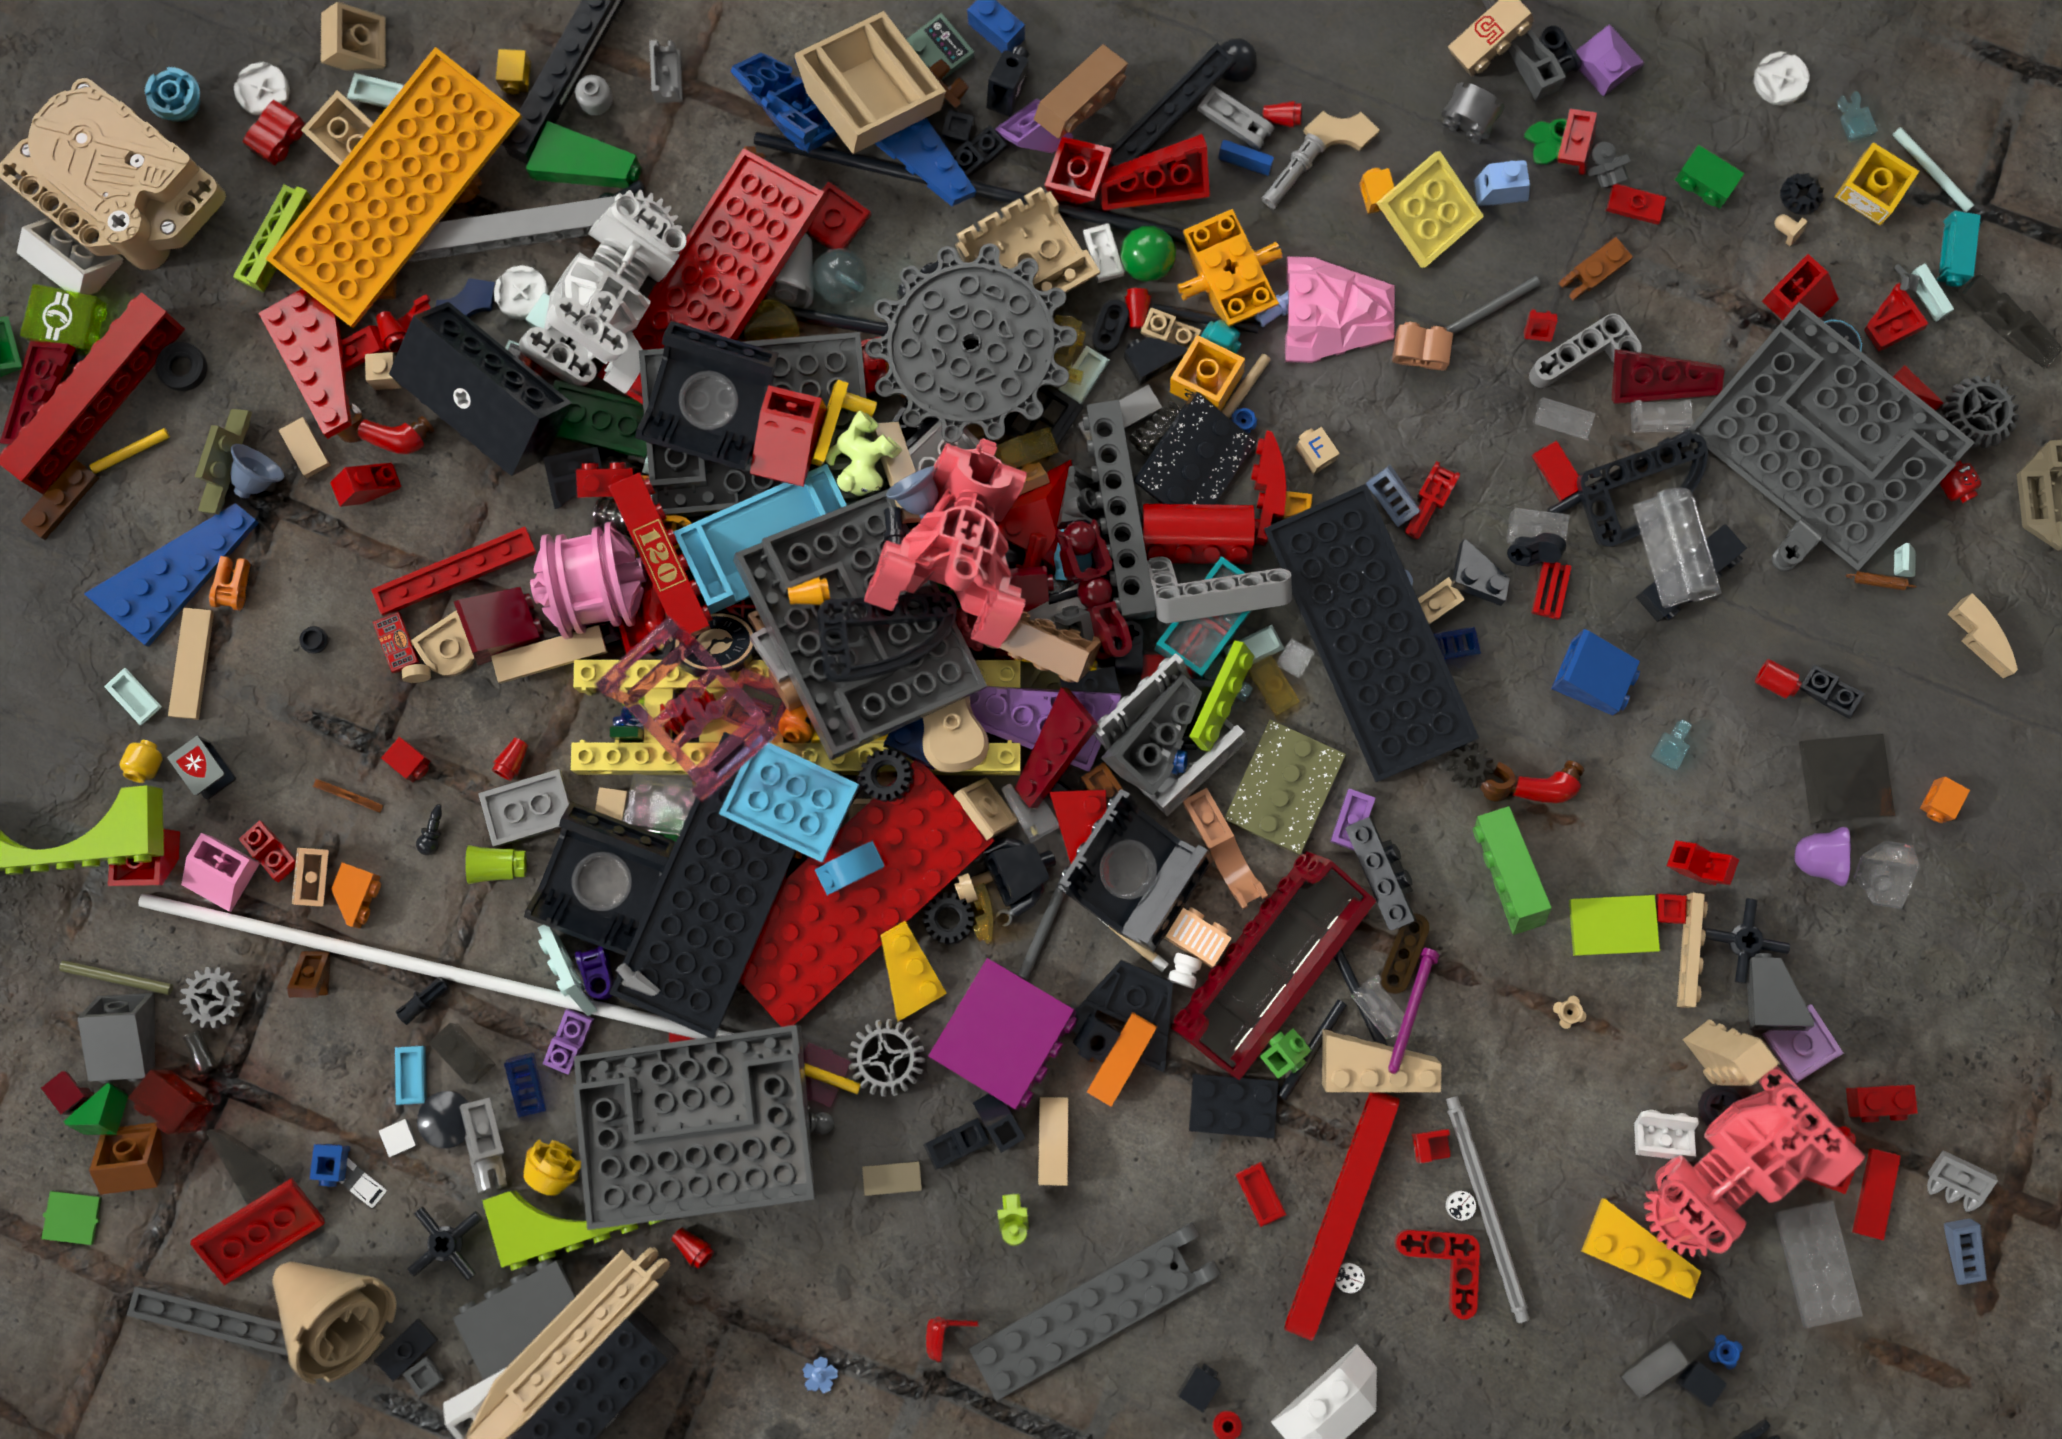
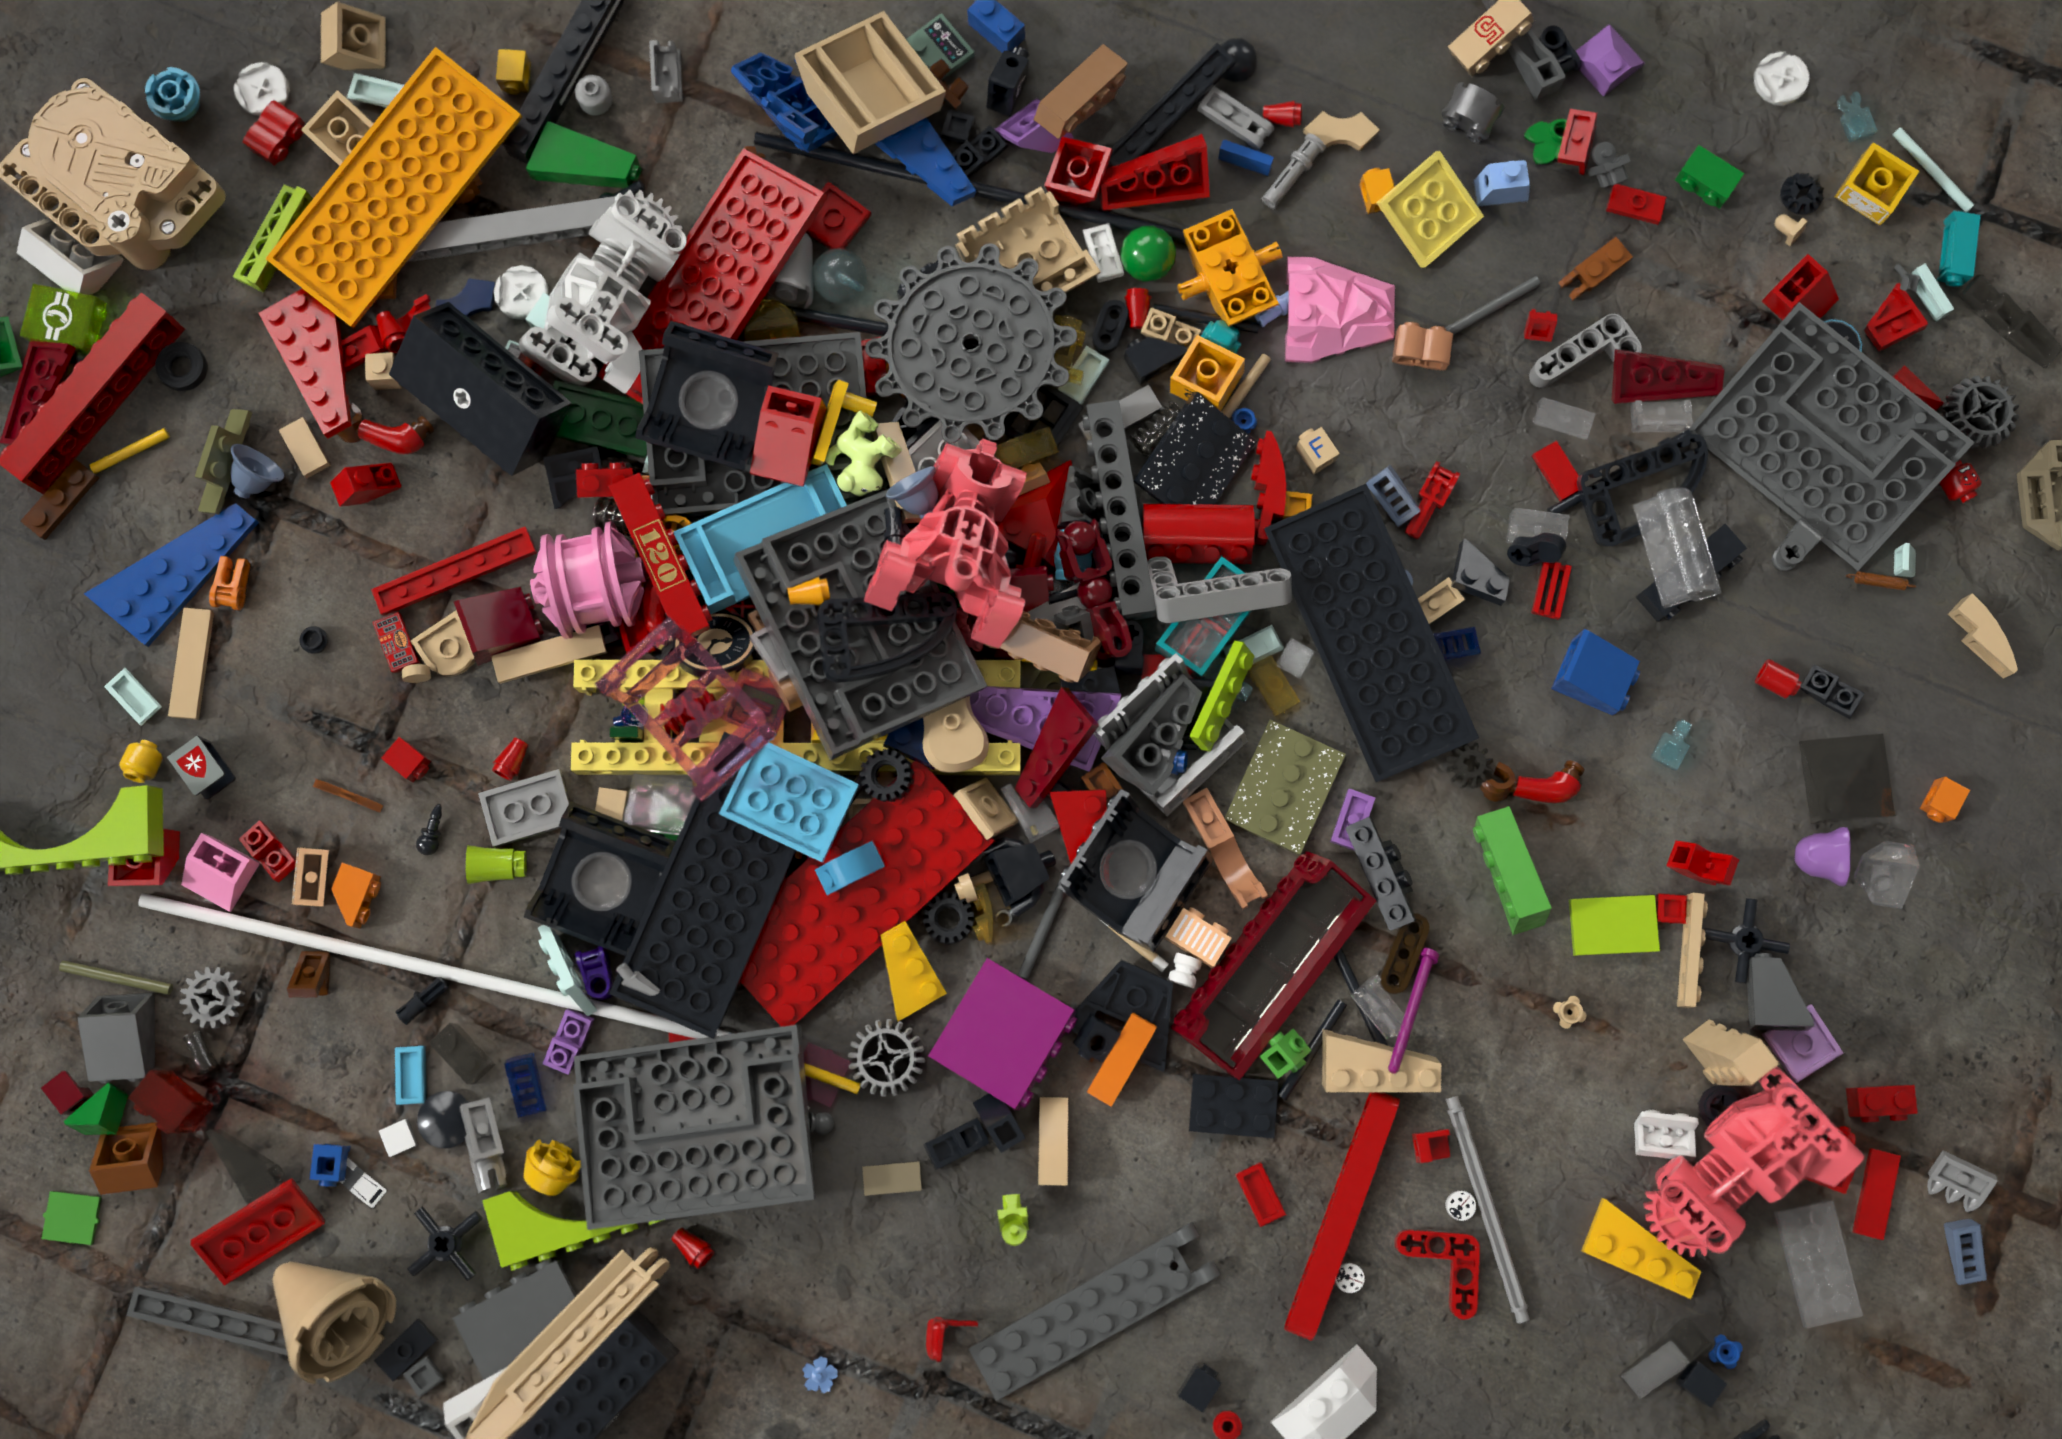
orange head [778,705,815,744] -> none

